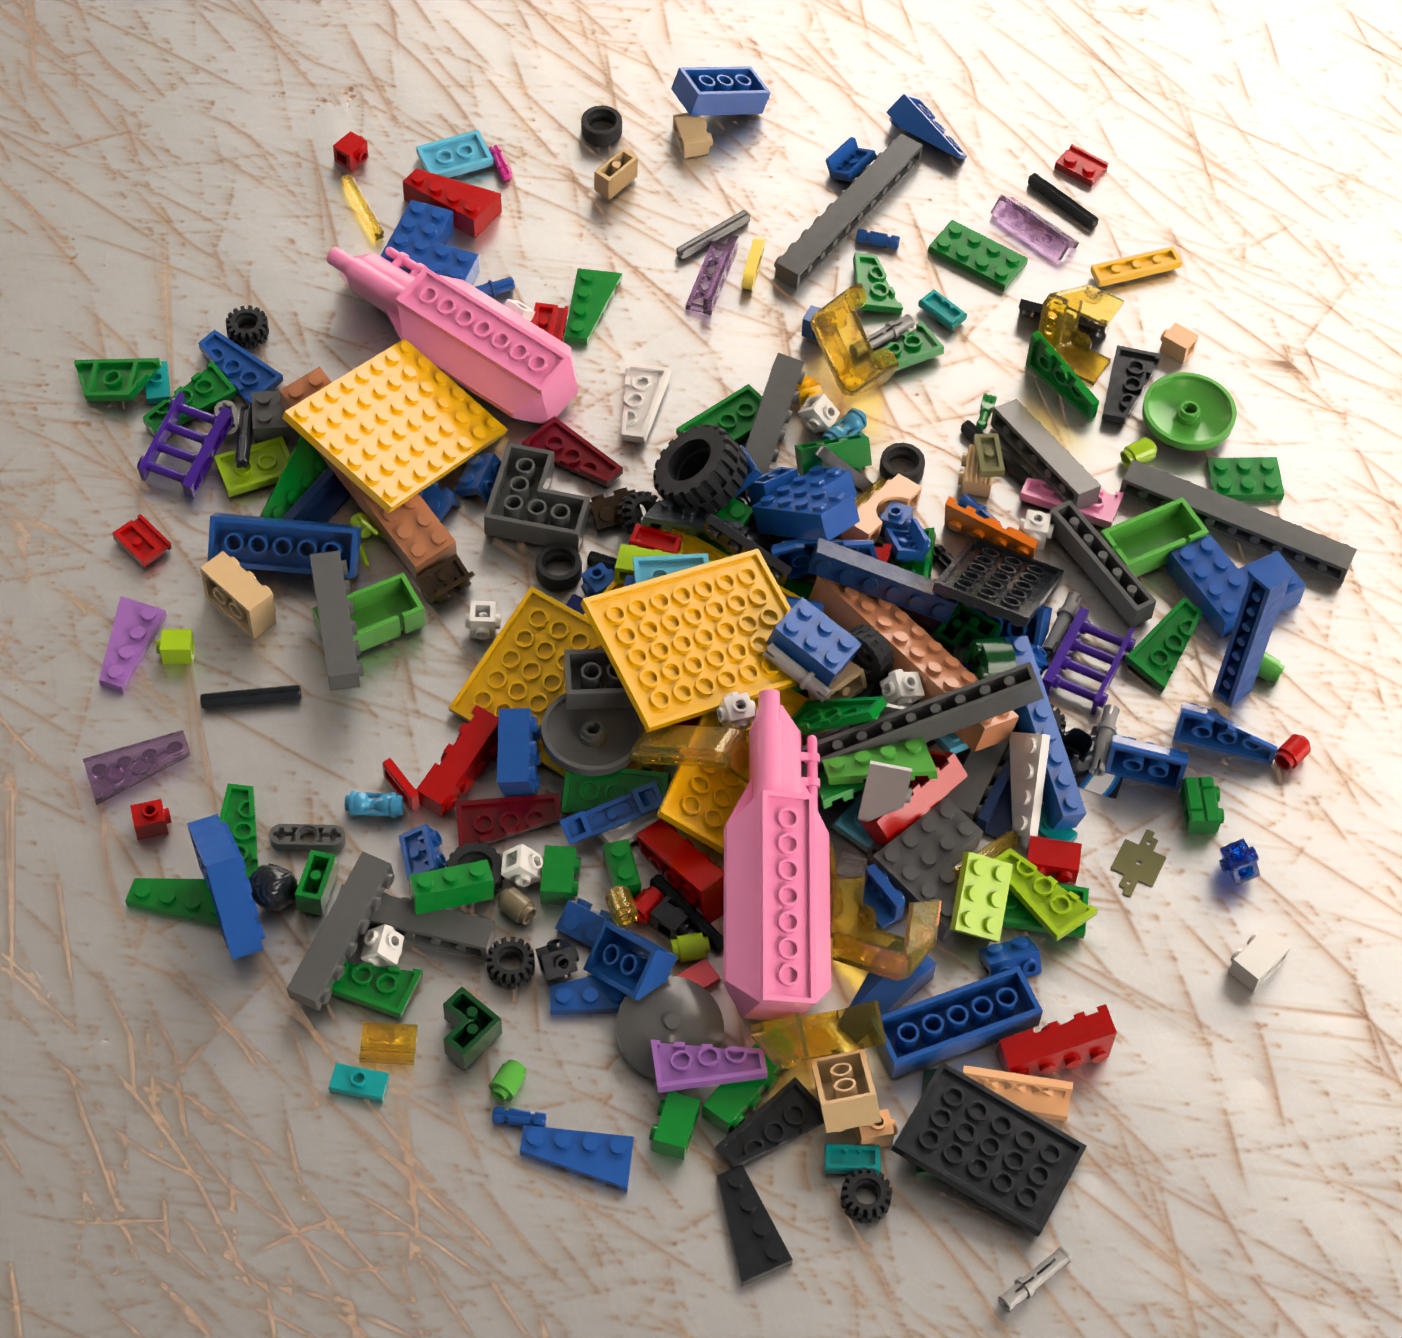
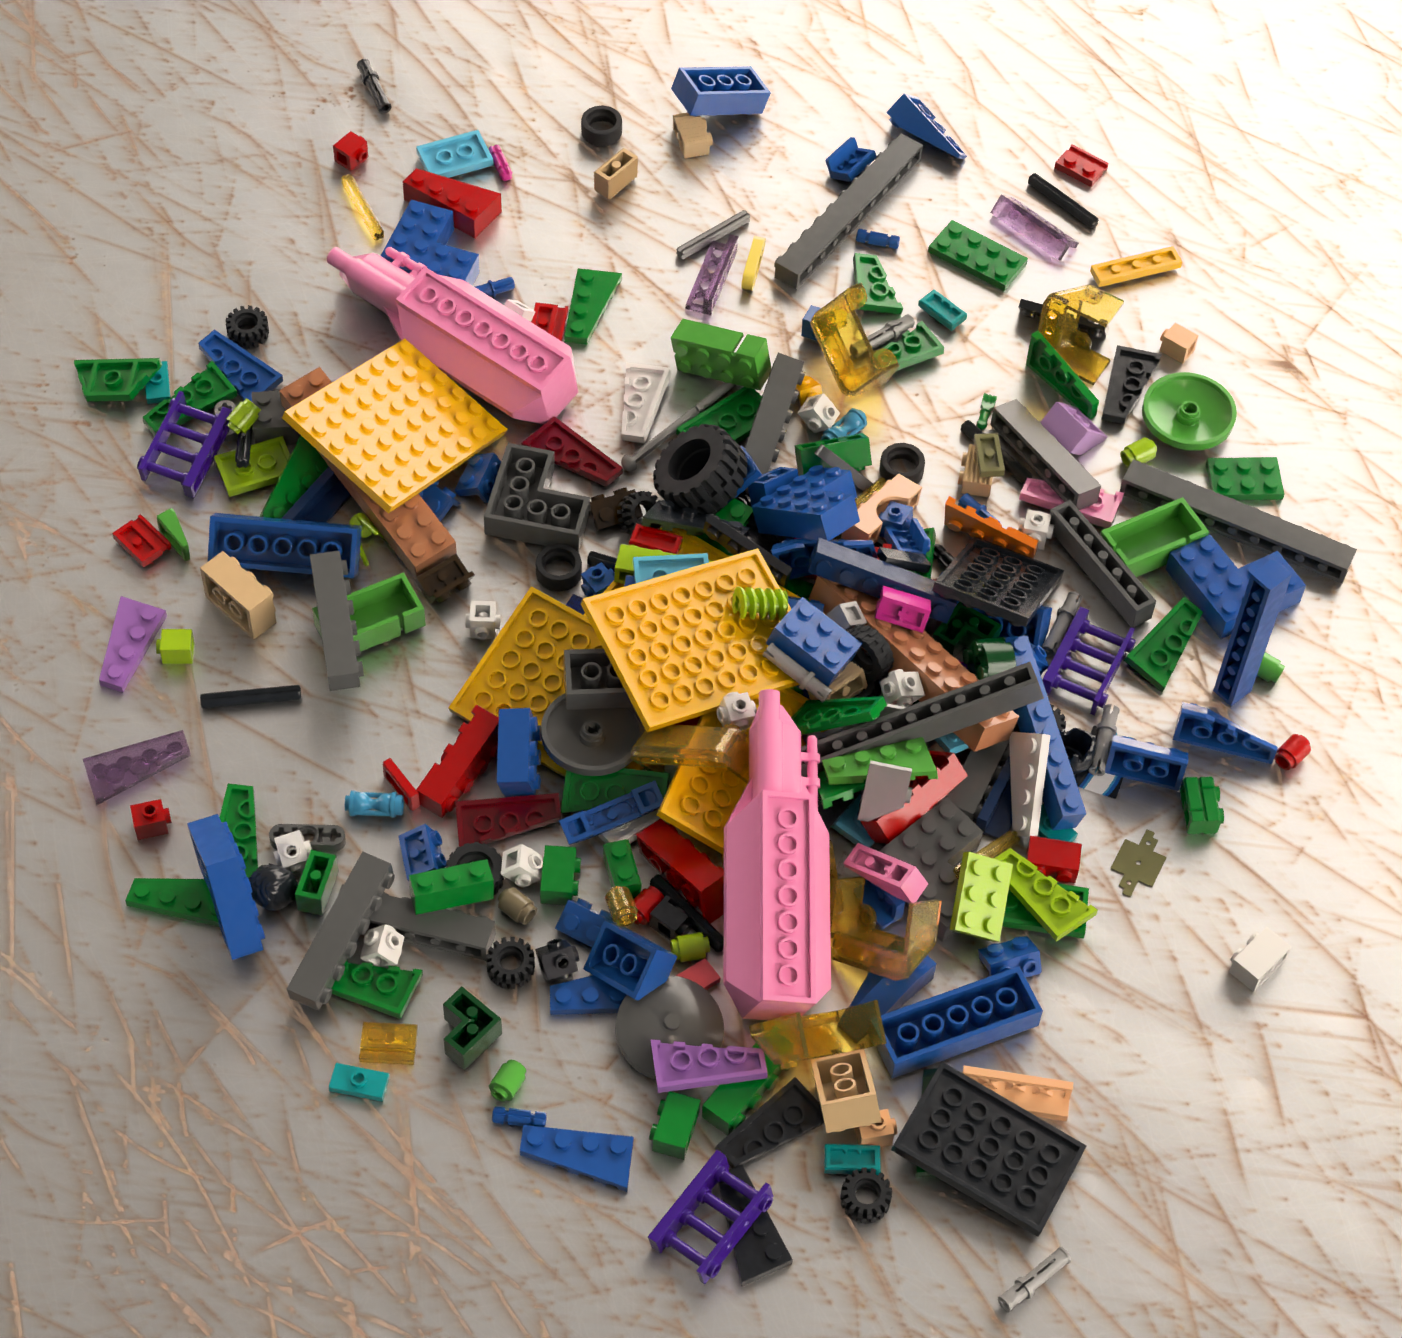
red wedge [996,1004,1117,1076] -> none
clear blue brick [1219,838,1260,886] -> none
none -> bright green slope [157,508,190,561]
none -> lime brick [226,398,261,434]
none -> white brick [273,830,312,873]
none -> black pin [357,59,392,114]
none -> light grey bar [621,382,736,471]
none -> dark purple fence [648,1150,774,1284]
none -> bright green piece [670,318,772,391]
none -> lime piece [732,586,788,621]
none -> light grey brick [826,601,867,632]
none -> bright pink slope [843,843,928,905]
none -> dark pink hinge [875,585,931,633]
none -> black tile [877,547,931,573]
none -> lavender slope [1041,402,1108,456]

